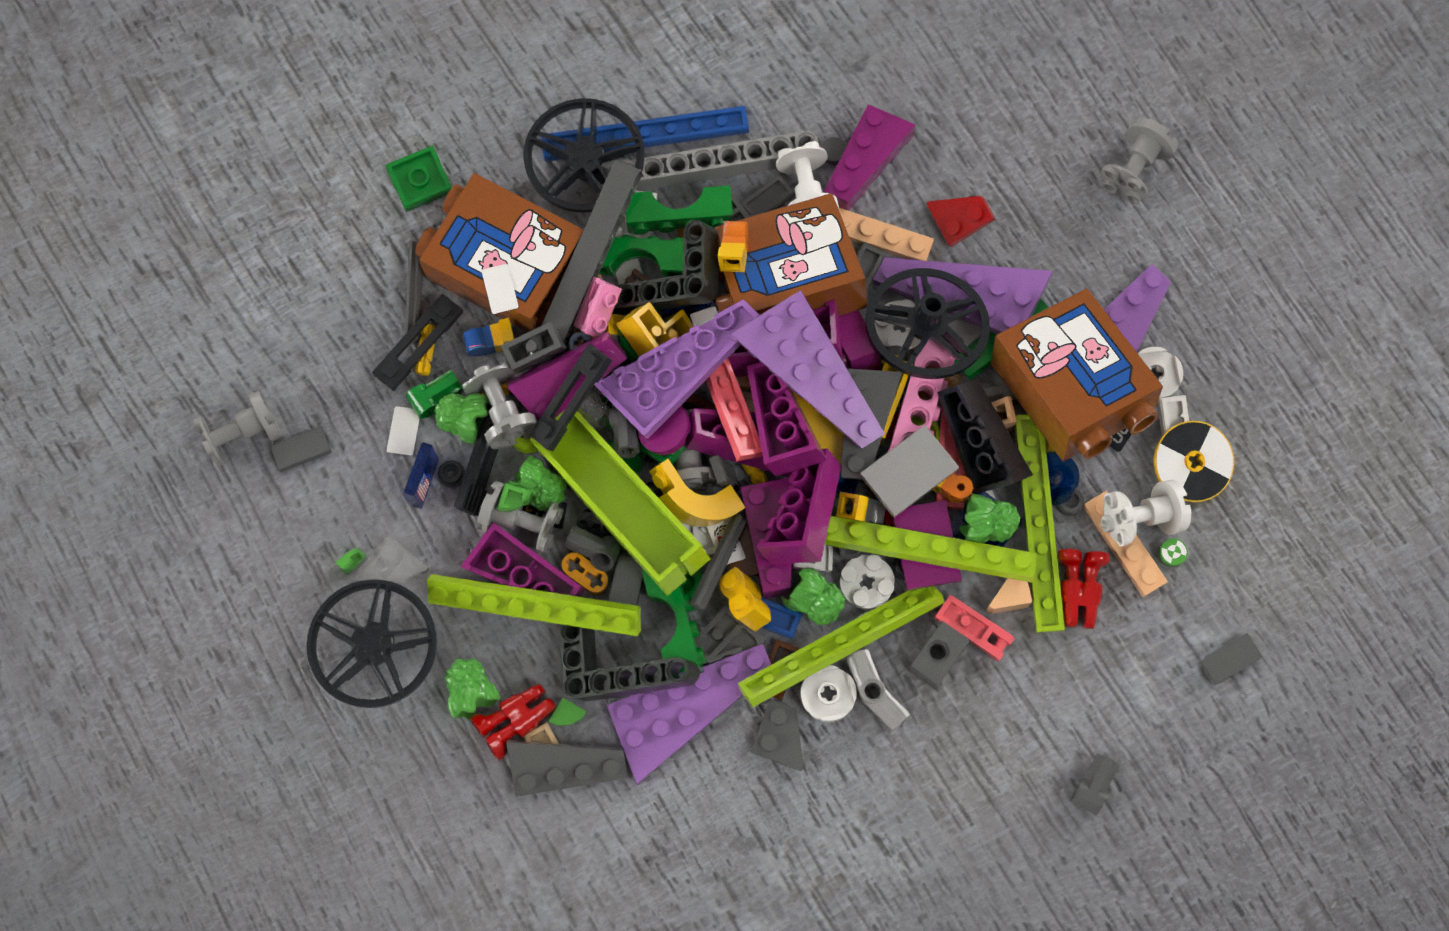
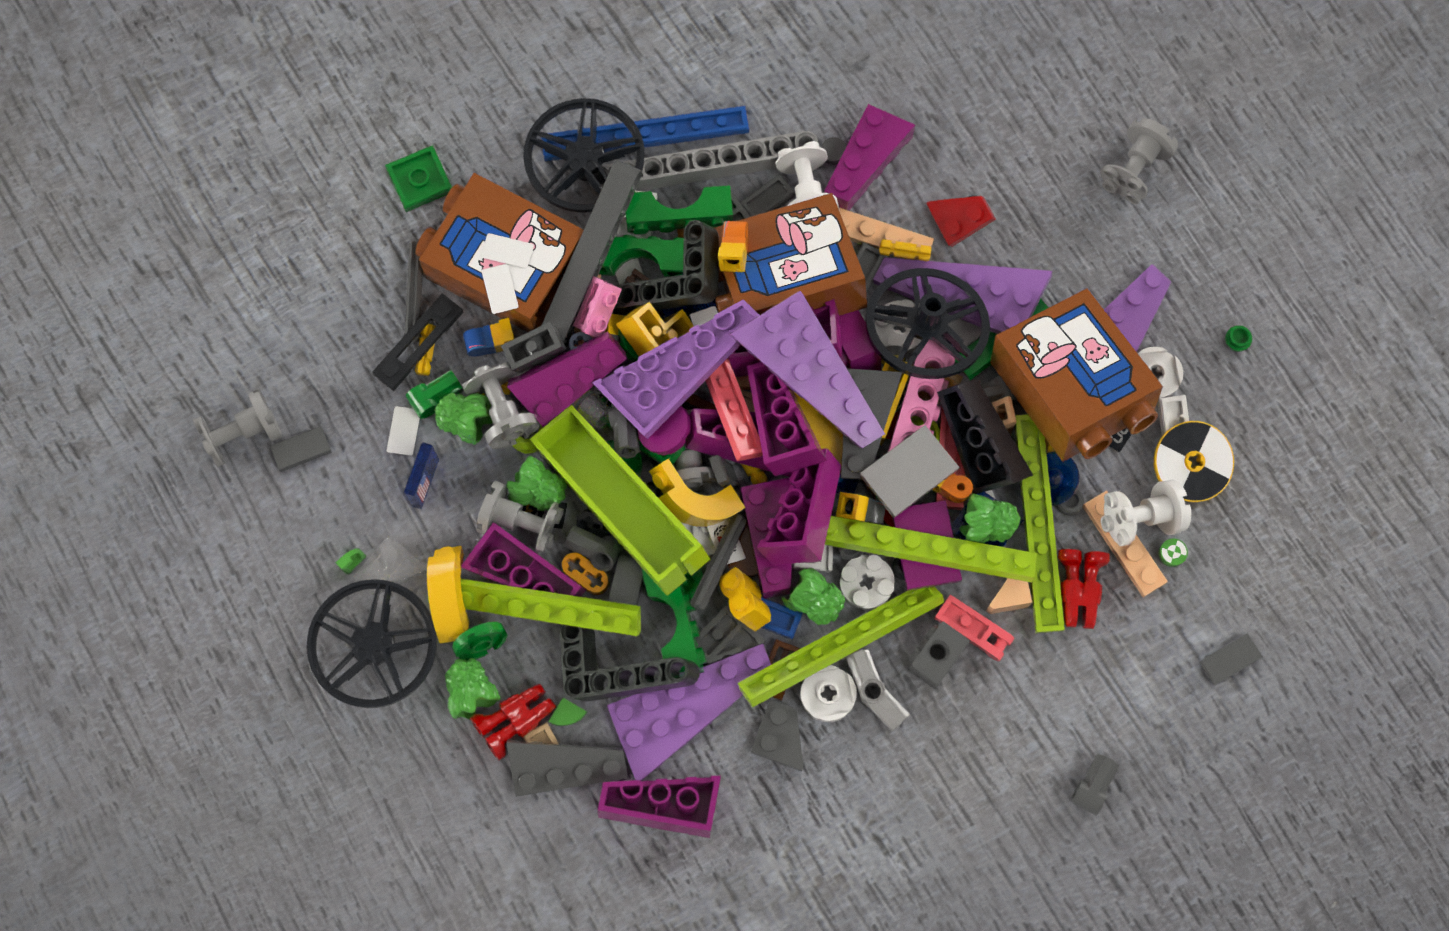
black plate [438,460,465,488] -> none
black container [453,405,498,517] -> none
bright green tile [497,483,532,512] -> none
black container [529,344,613,451] -> none
none -> yellow arch [427,546,470,643]
none -> green tile [452,622,508,660]
none -> white sticker [481,233,534,268]
none -> magenta wedge [598,775,721,838]
none -> yellow axle [879,239,931,262]
none -> green plate [1225,325,1252,352]

